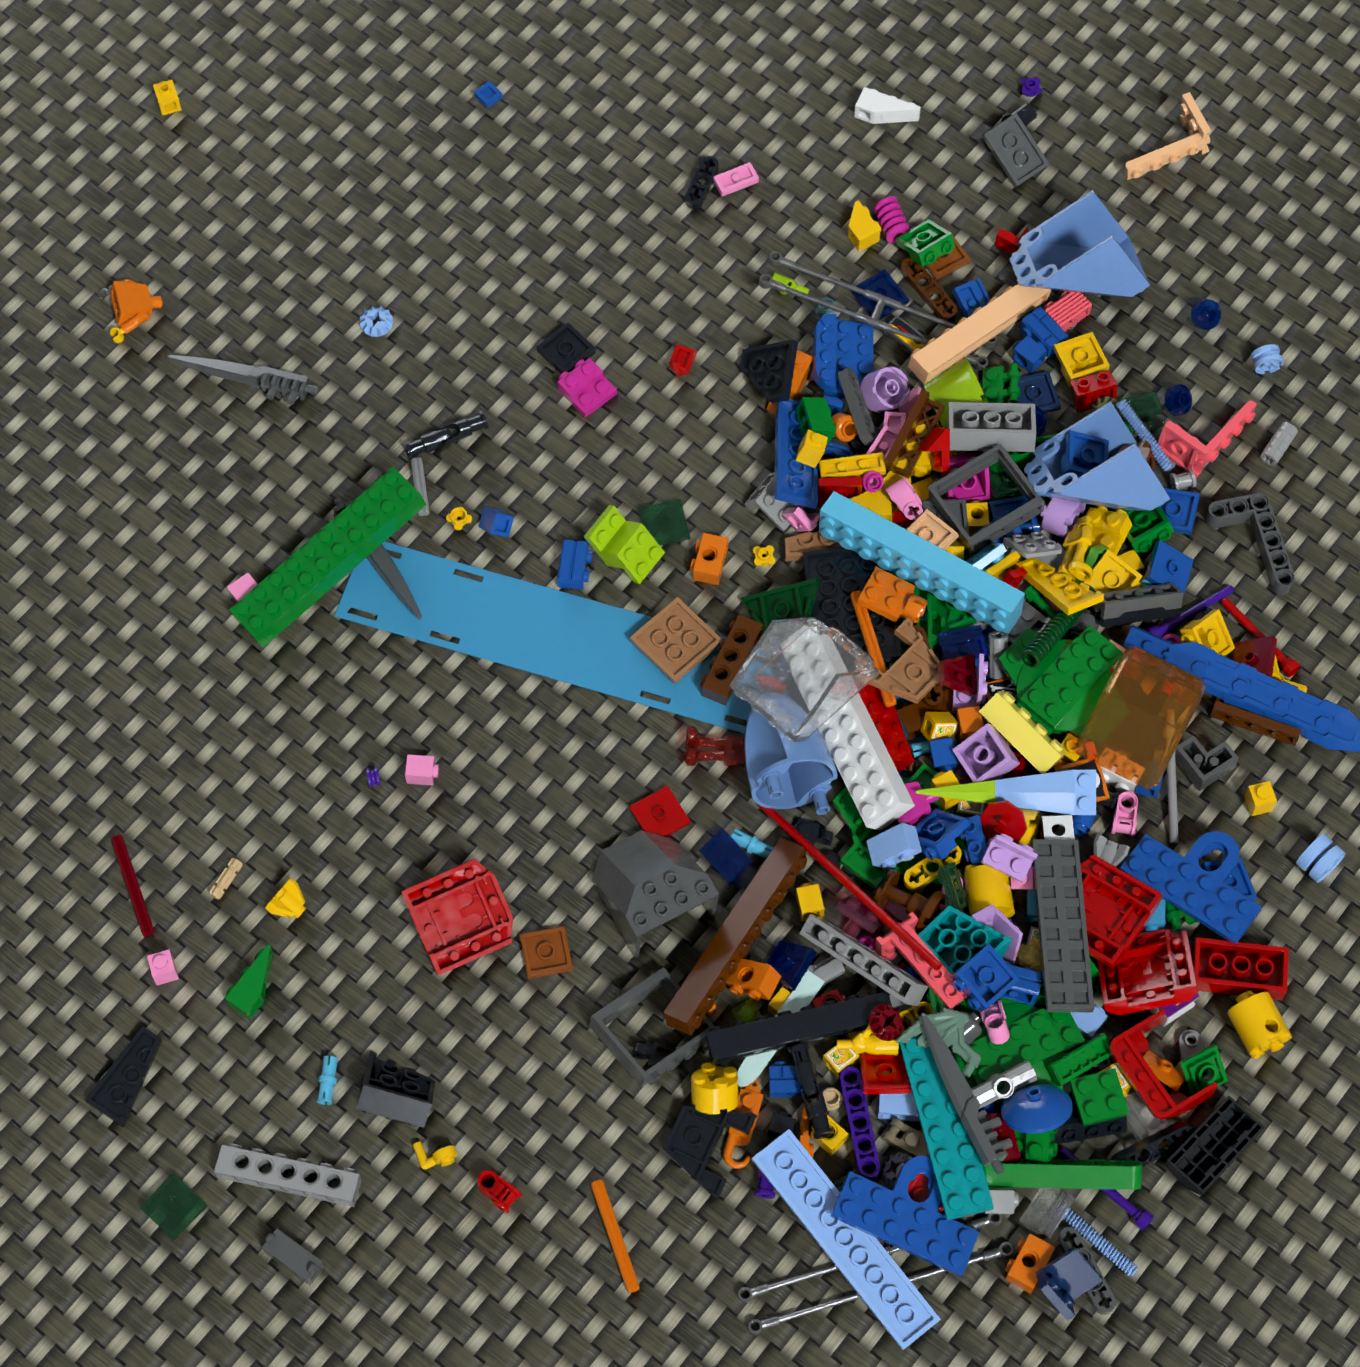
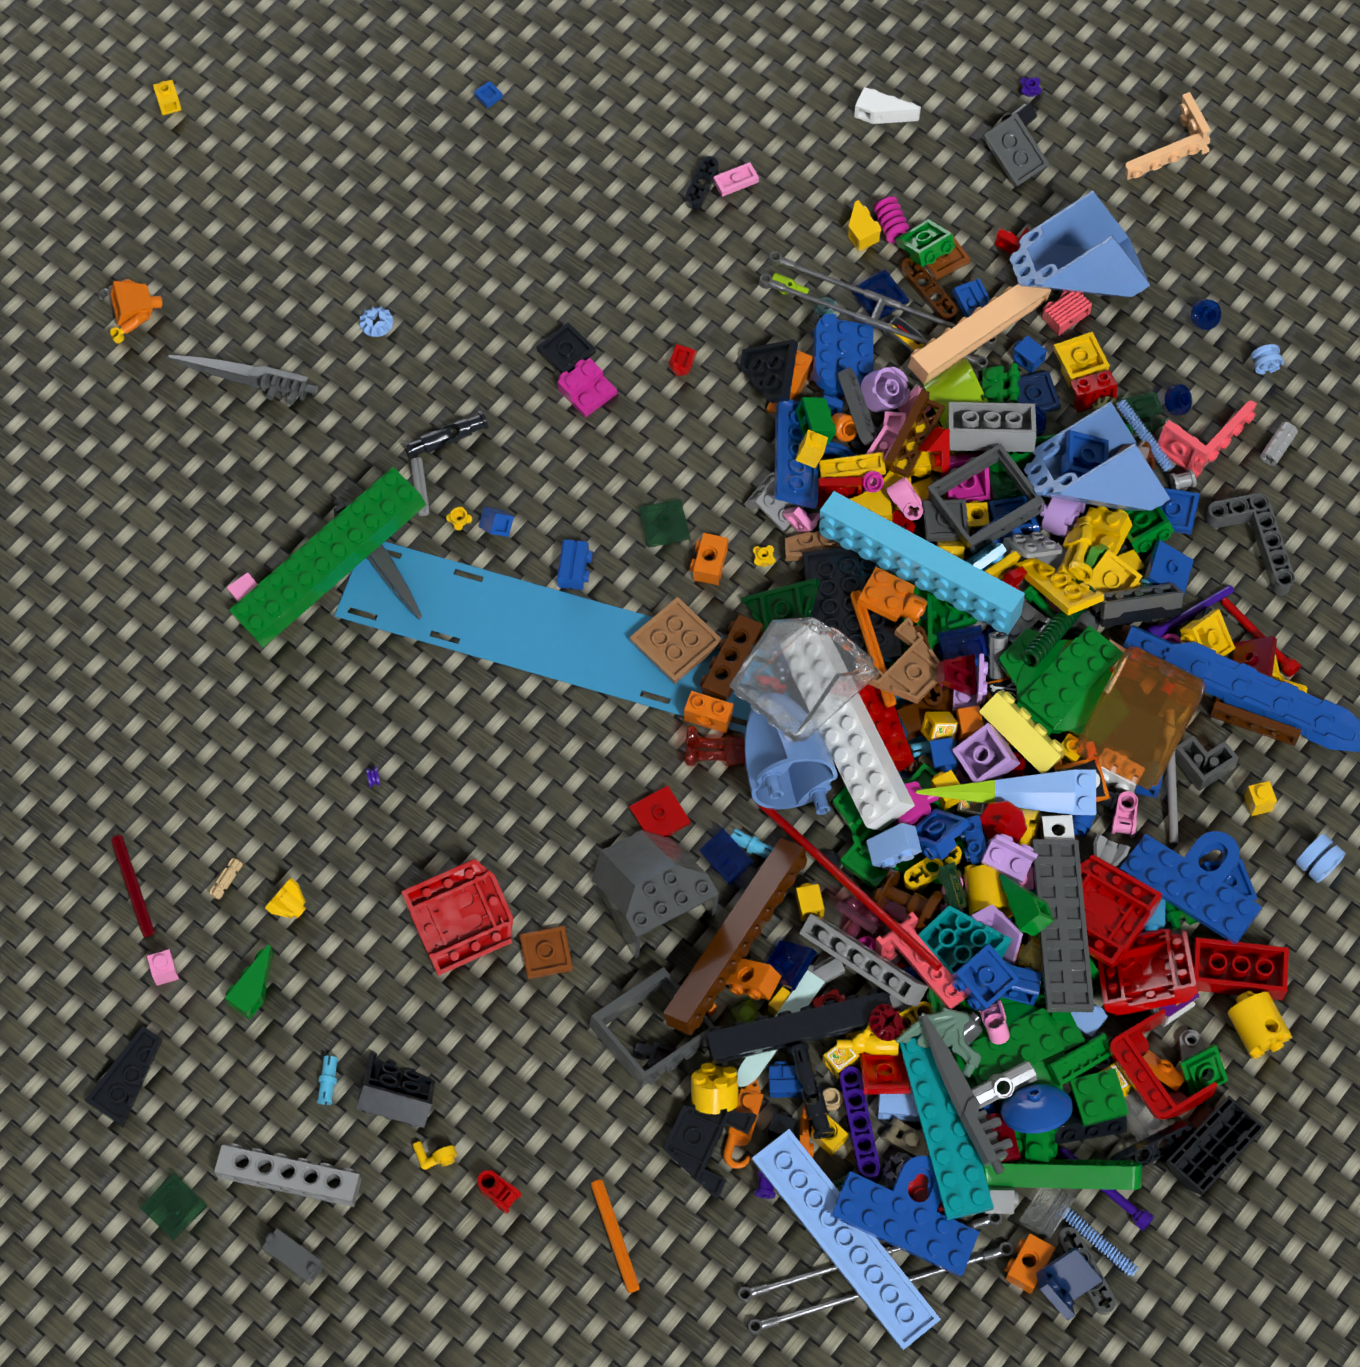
bright pink brick [405,755,439,785] -> none
lime bracket [584,505,665,584] -> none
black plate [792,818,833,846] -> none
light nougat tile [906,509,959,550] -> none
blue brick [1020,307,1068,358] -> none
none -> orange brick [684,691,734,734]
none -> green slope [999,874,1054,936]

